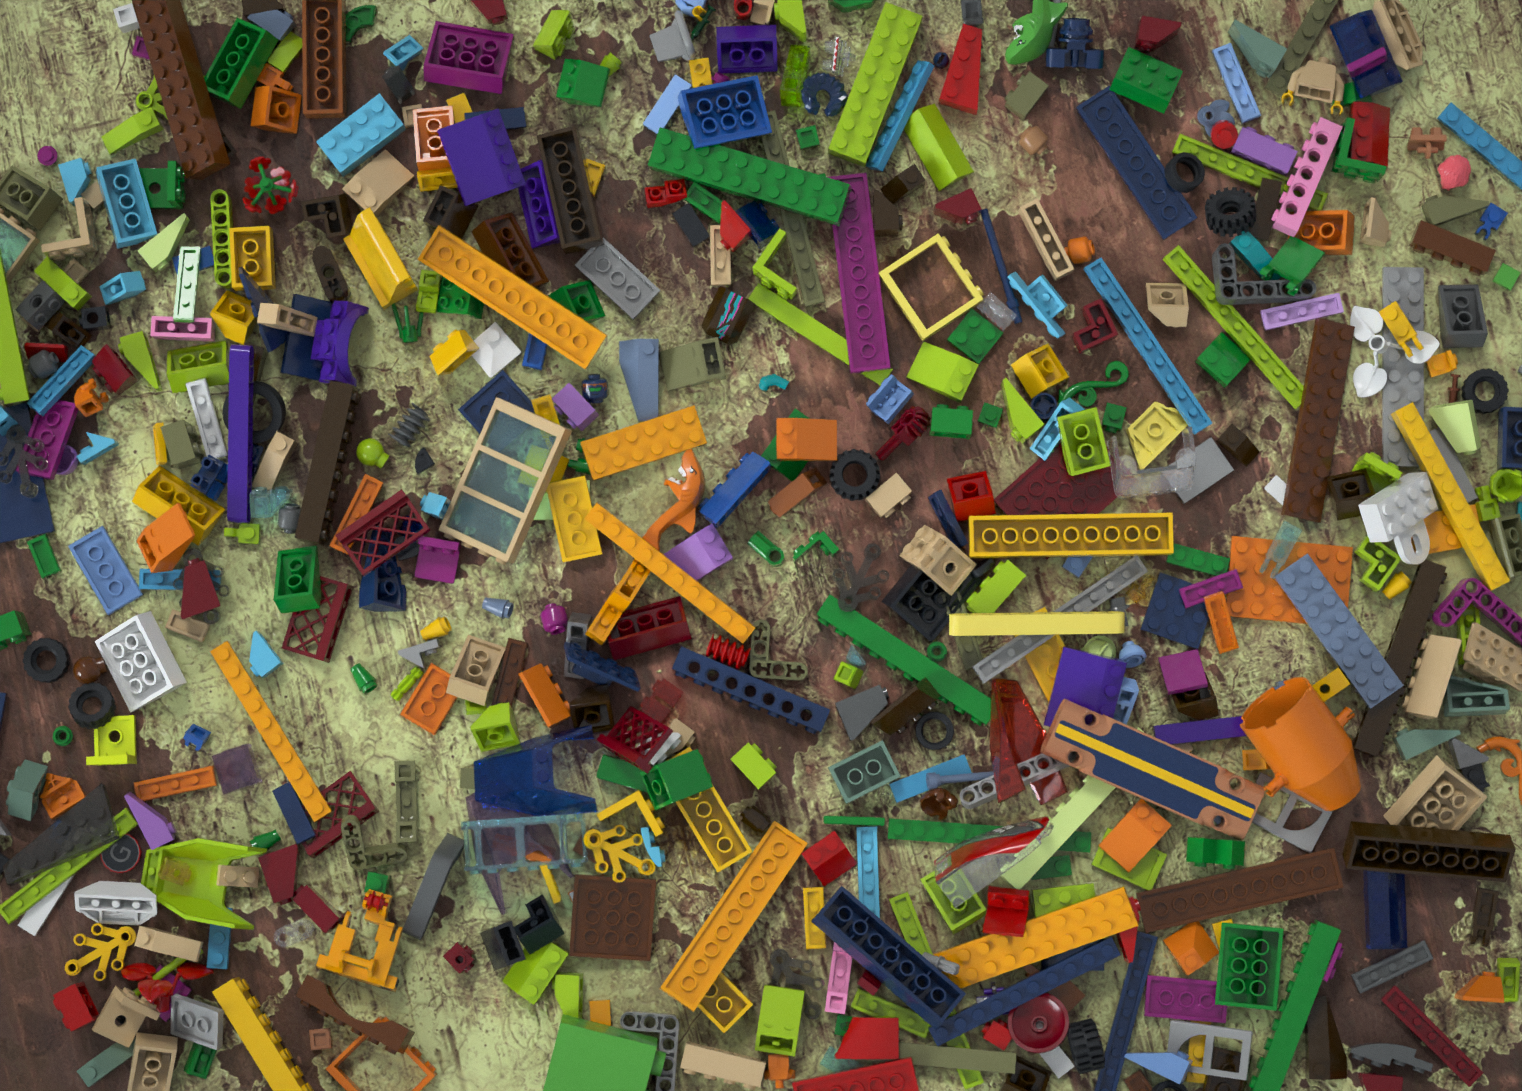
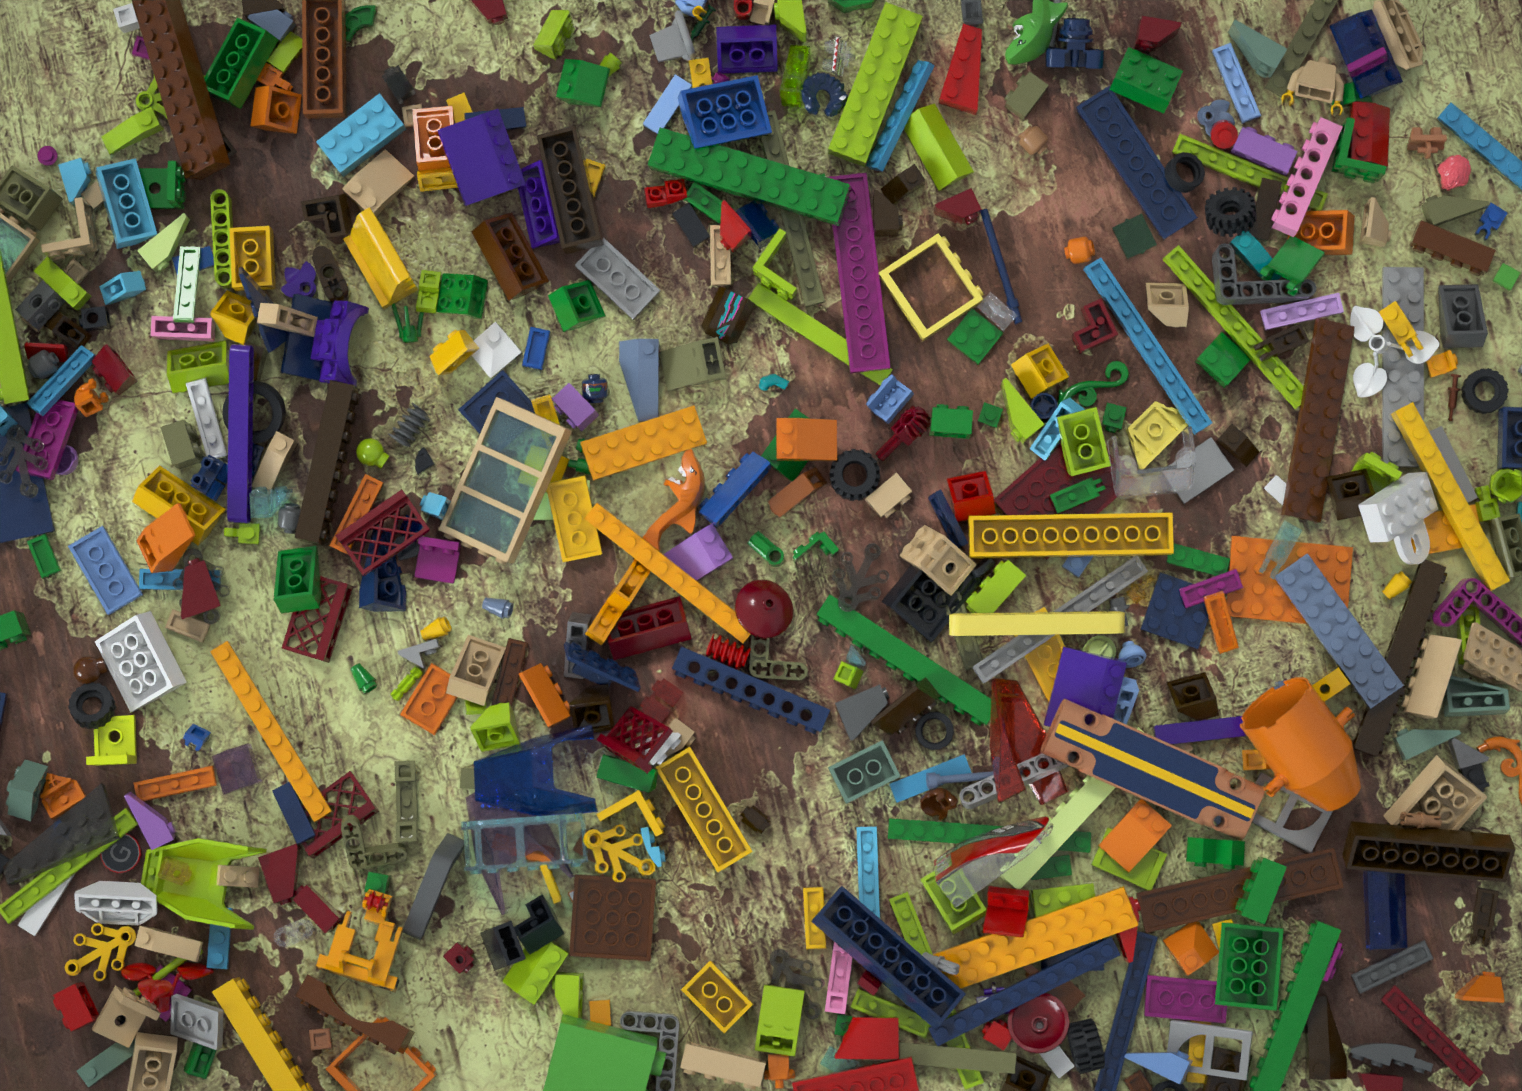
black tyre [22,638,70,683] -> none
green plate [53,726,73,746] -> none
medium azure slope [77,432,119,465] -> none
lime slope [118,331,162,391] -> none
yellow tile [153,422,167,465] -> none
red plant [242,156,299,214] -> none
medium azure slope [249,631,284,678] -> none
green cone [249,829,281,855] -> none
medium azure slope [383,35,423,71] -> none
light orange plate [417,225,608,369] -> none
magenta slope [423,21,514,94] -> none
dark brown slope [423,185,478,239] -> none
magenta head [540,603,568,635] -> none
green slope [640,749,713,811] -> none
light orange plate [660,821,808,1012] -> none
lime brick [731,742,777,790] -> none
green plate [796,125,820,150] -> none
red slope [801,830,857,887] -> none
green tile [823,816,885,826] -> none
lime slope [906,342,979,403] -> none
green plate [927,642,947,662] -> none
dark blue hinge [933,52,949,69] -> none
medium azure bracket [1007,272,1068,339] -> none
tan brick [1018,198,1074,282] -> none
magenta tile [1158,649,1208,695] -> none
lime brick [1353,535,1401,592] -> none
yellowish green slope [1428,400,1481,455] -> none
lime slope [1497,958,1520,1002] -> none
none -> dark purple plate [281,261,317,298]
none -> dark red dish [735,580,793,638]
none -> green hinge [1049,477,1106,514]
none -> clear green piece [1112,214,1157,259]
none -> green brick [1235,857,1287,924]
none -> dark brown hinge [1254,324,1309,362]
none -> medium nougat pin [1399,812,1442,829]

